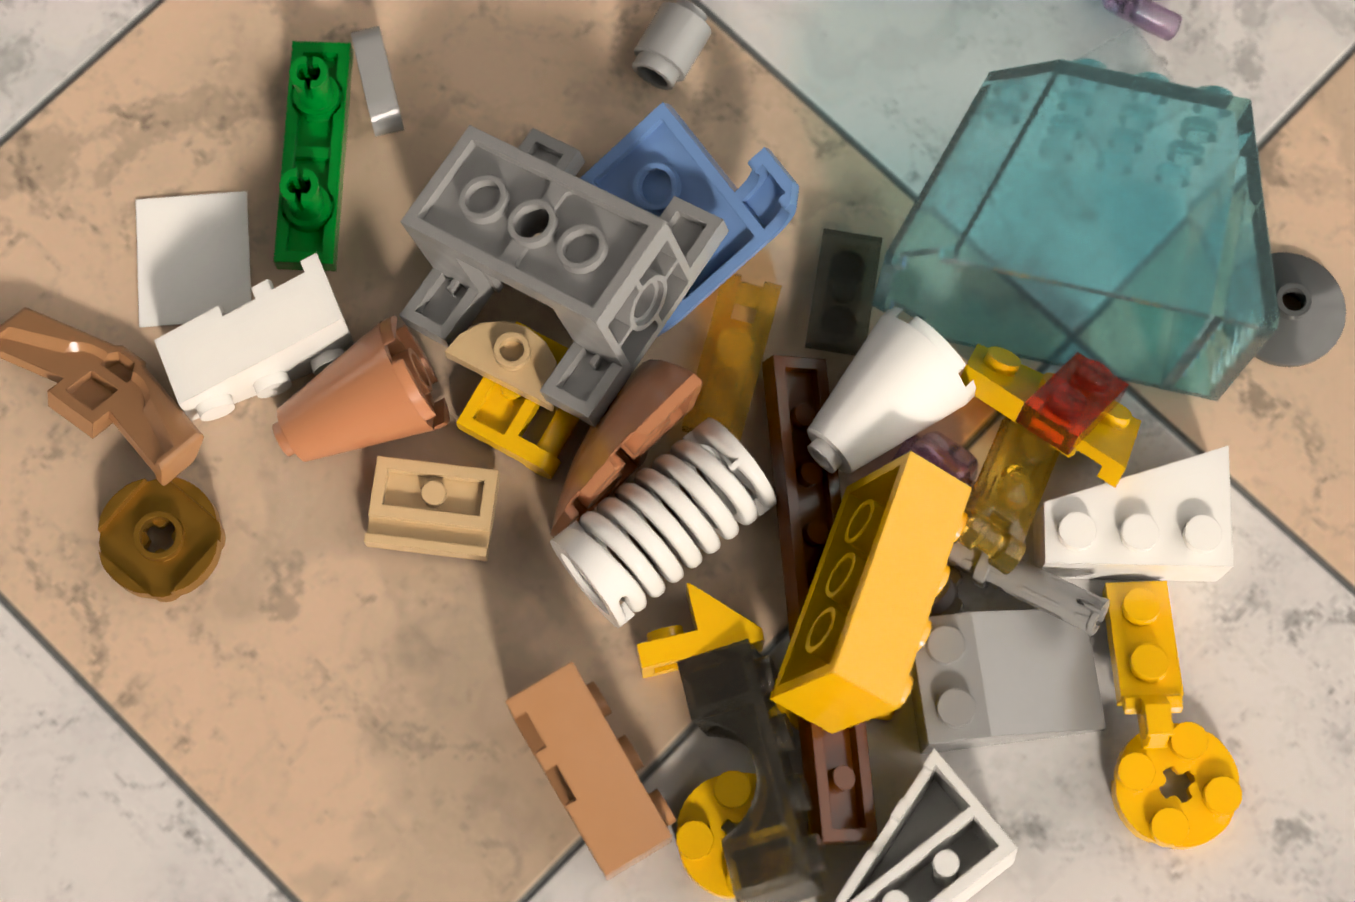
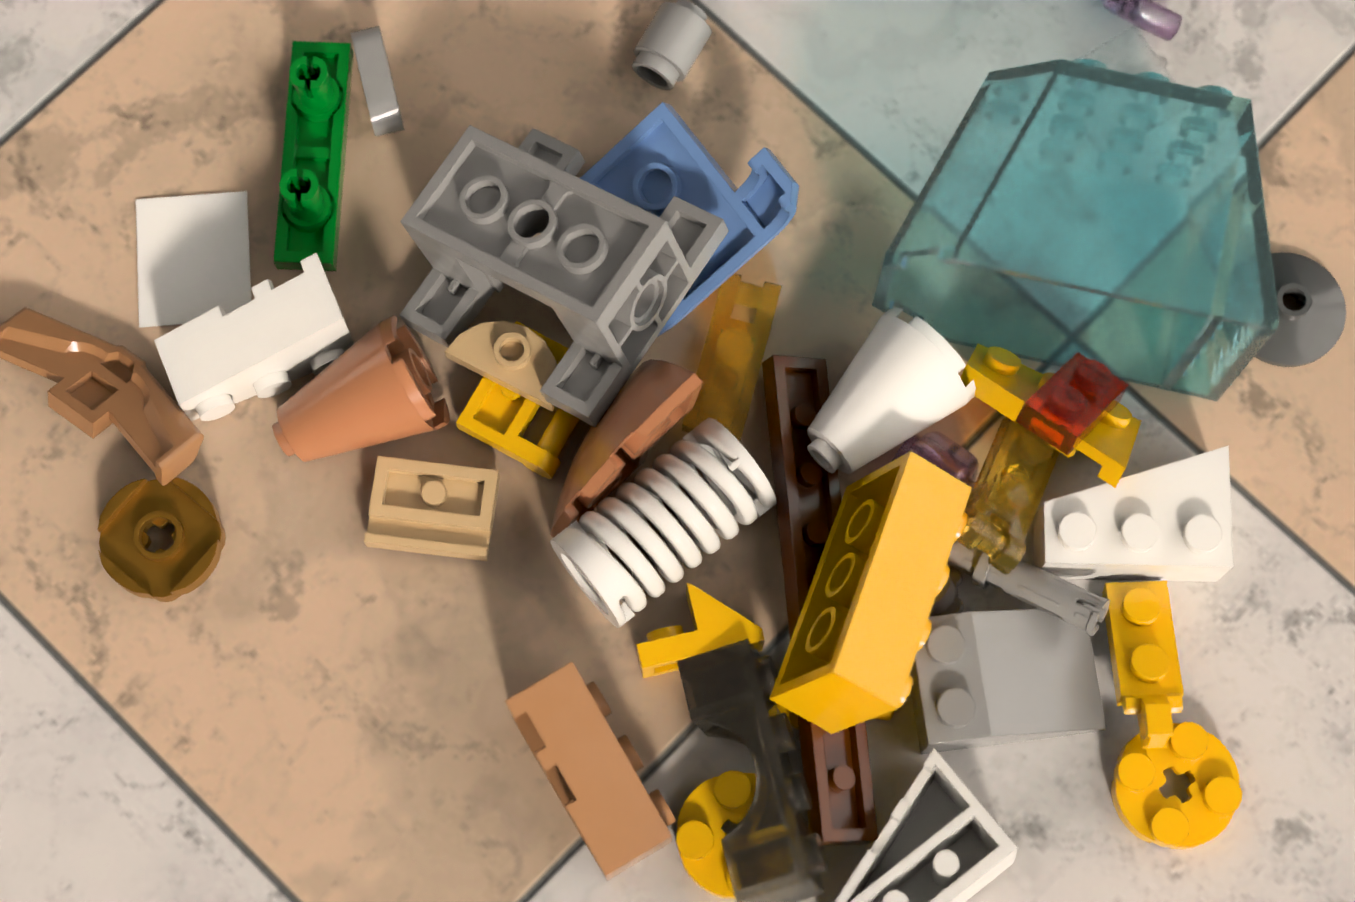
clear smoke plate [805,228,882,356] -> none

